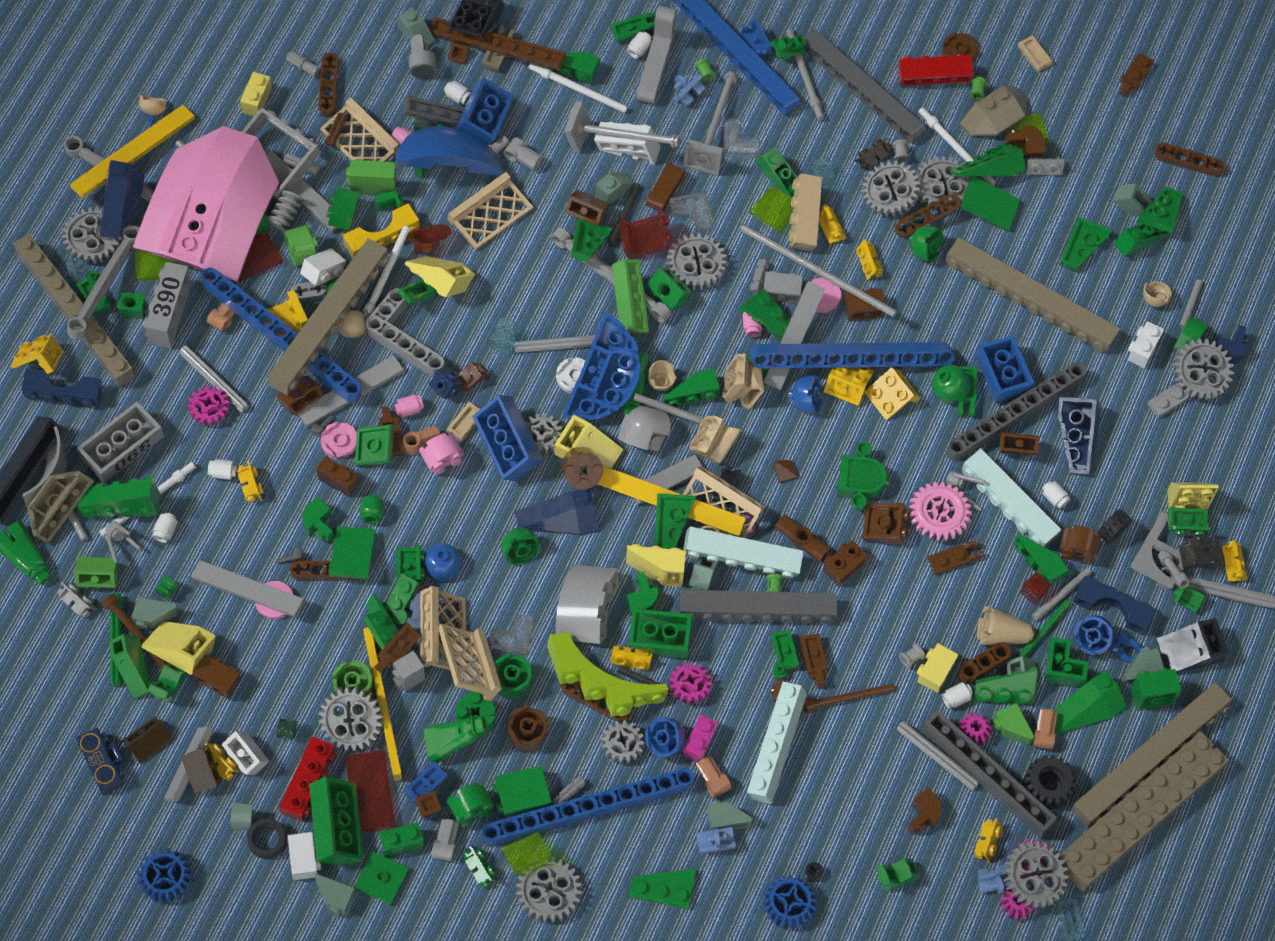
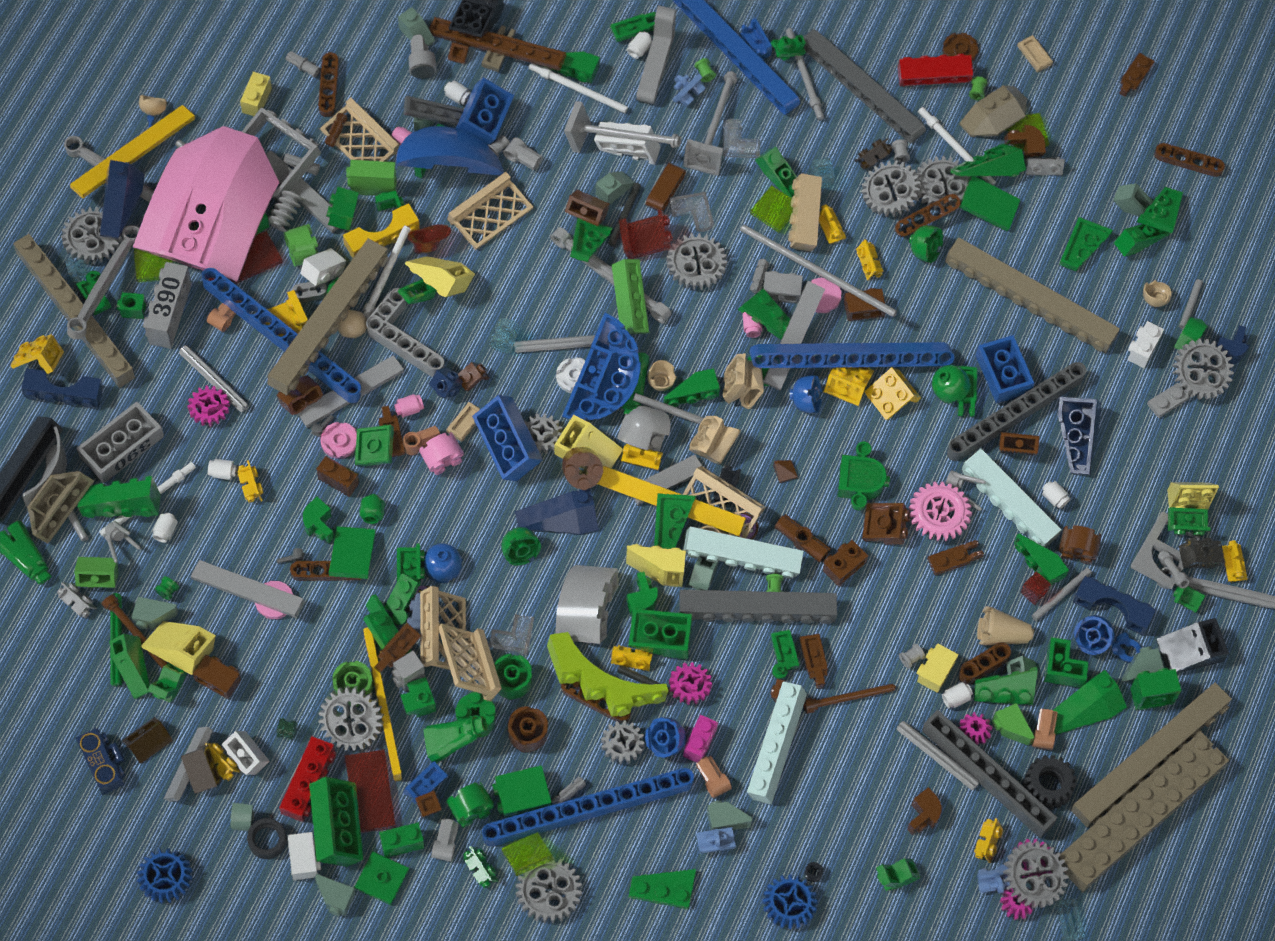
green brick [646,268,693,310] -> none
green bar [1017,600,1071,657] -> none
black tyre [1097,509,1132,545] -> none
none -> green brick [400,677,436,718]
none -> yellow hinge [621,444,663,470]

